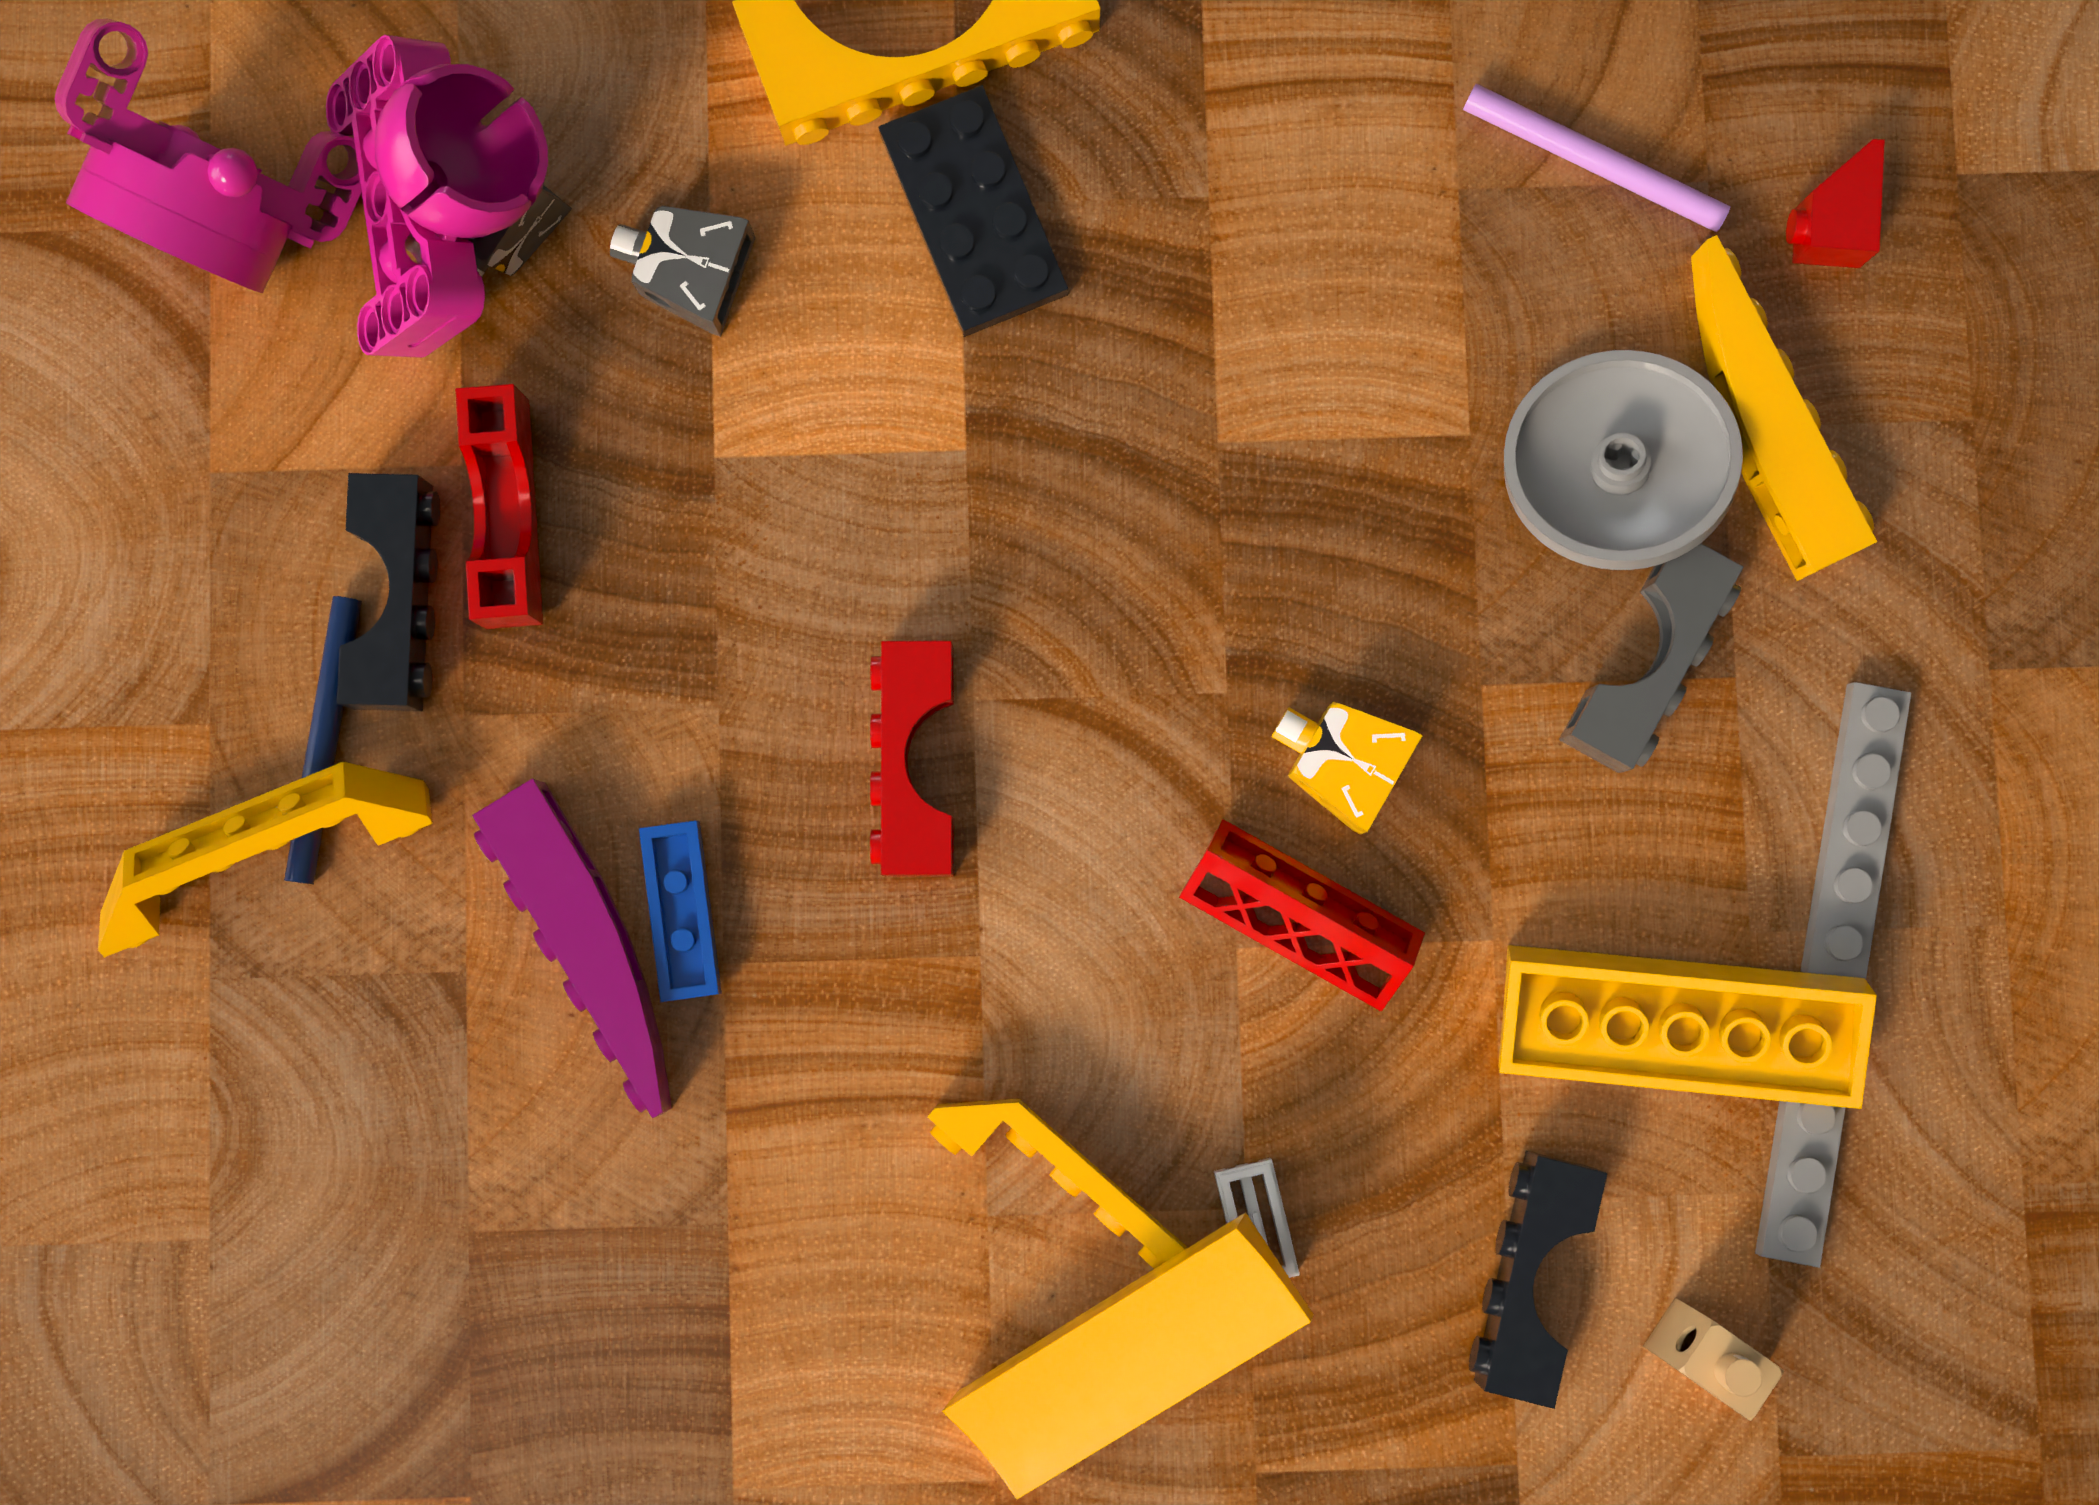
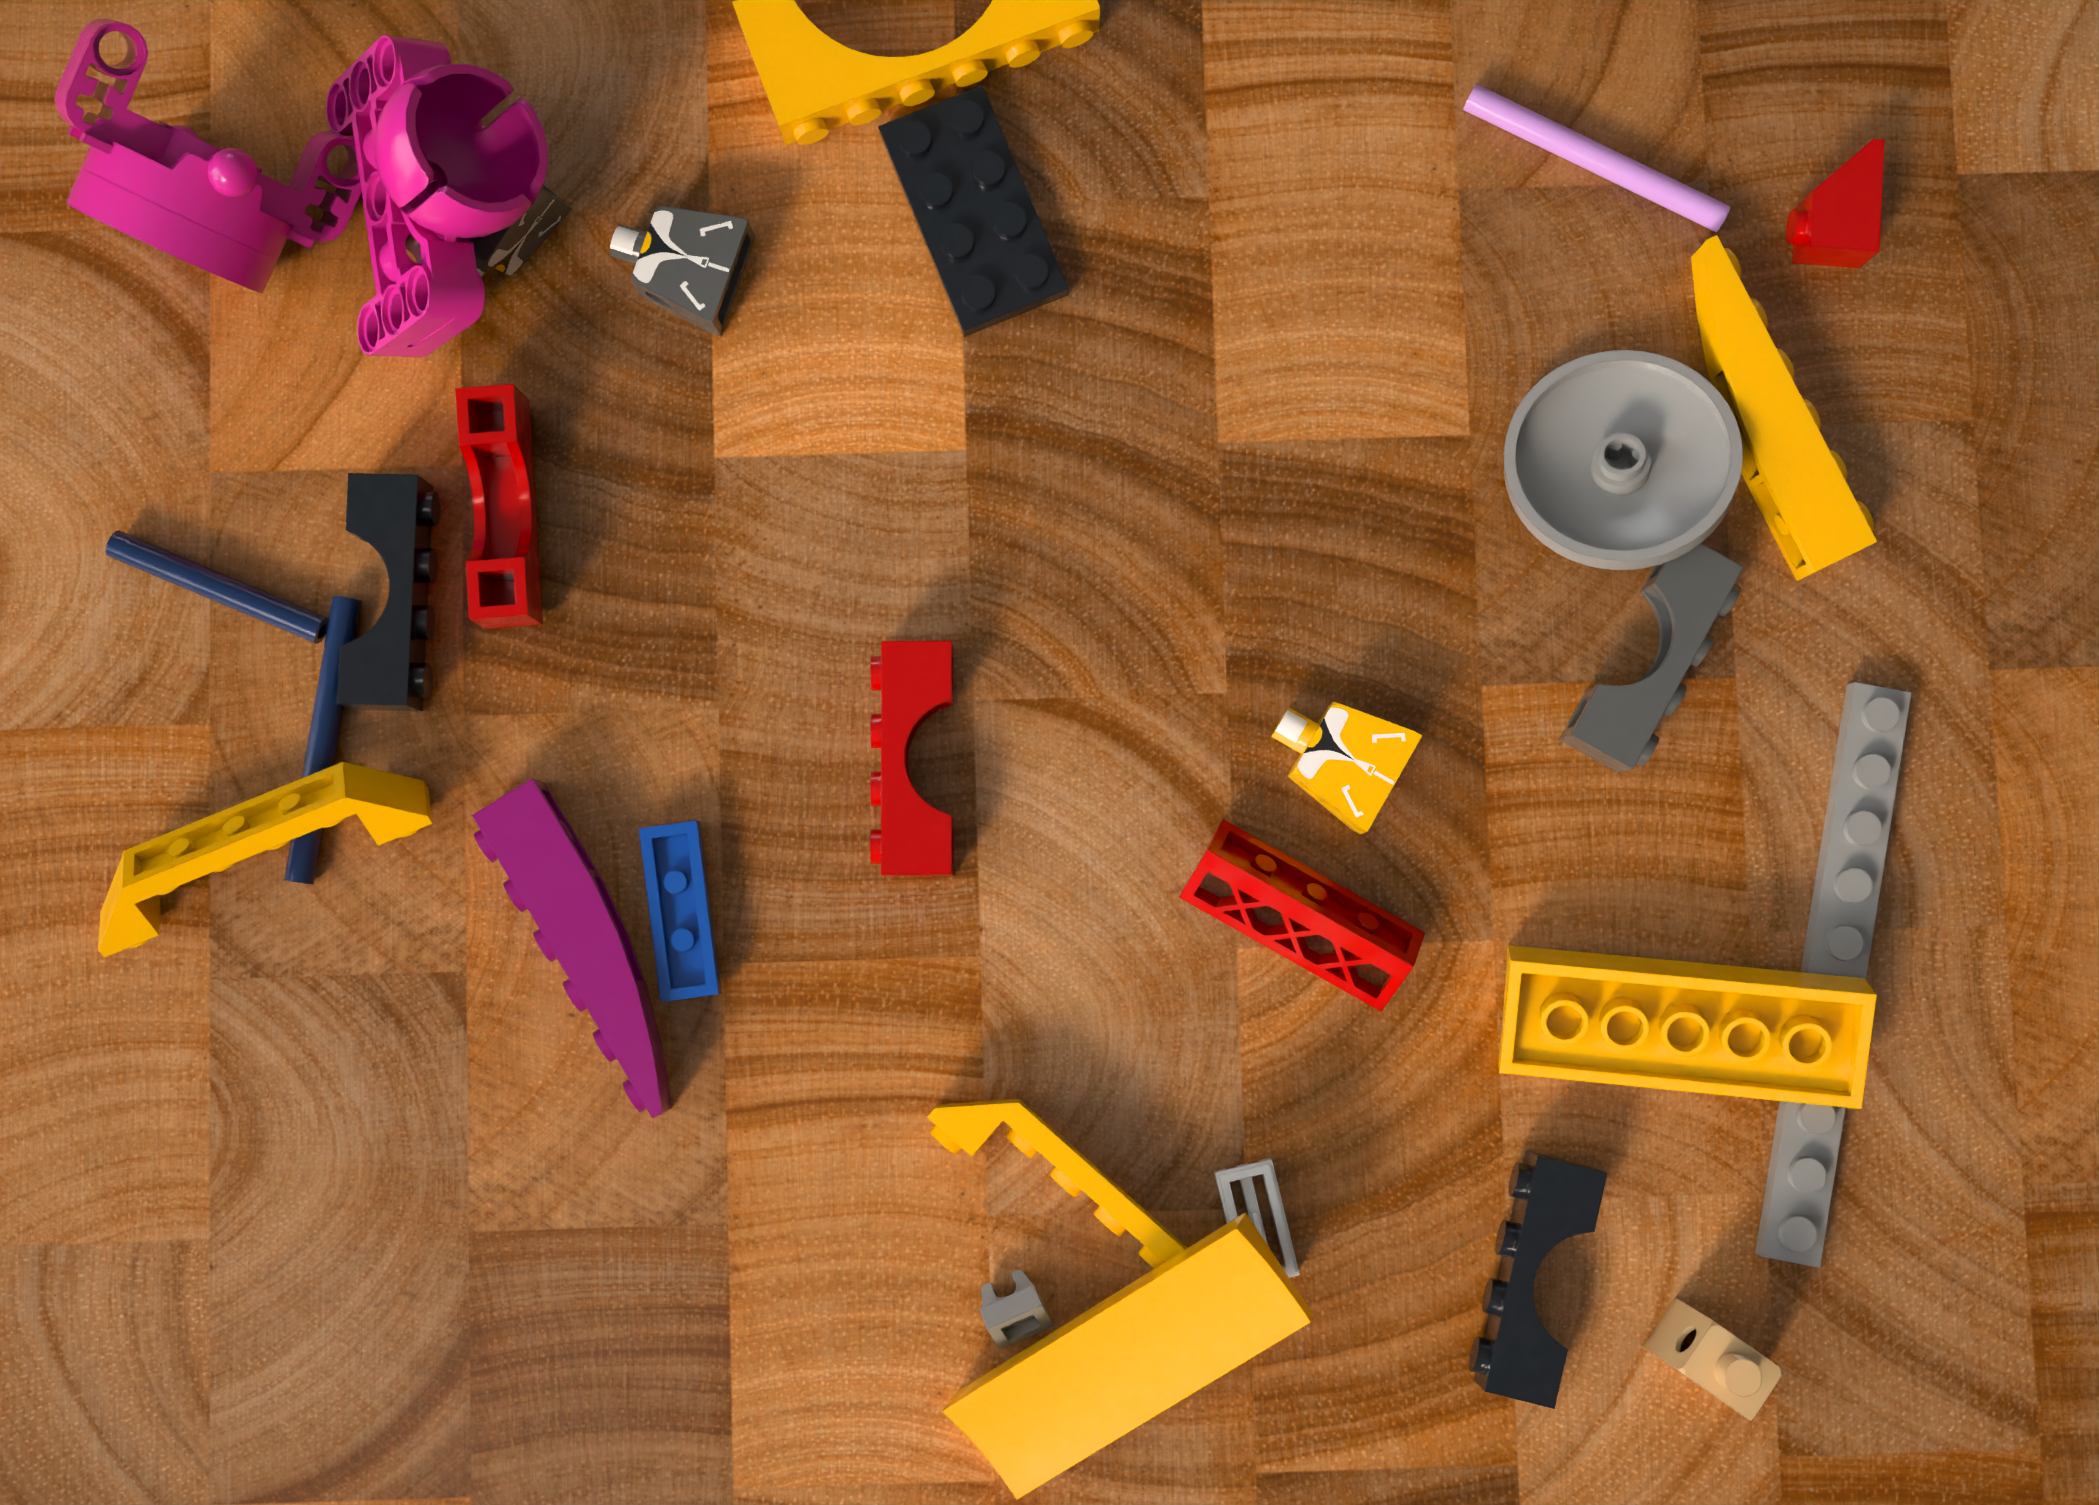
none -> dark blue piece [106,530,329,644]
none -> light grey tile [979,1269,1054,1350]

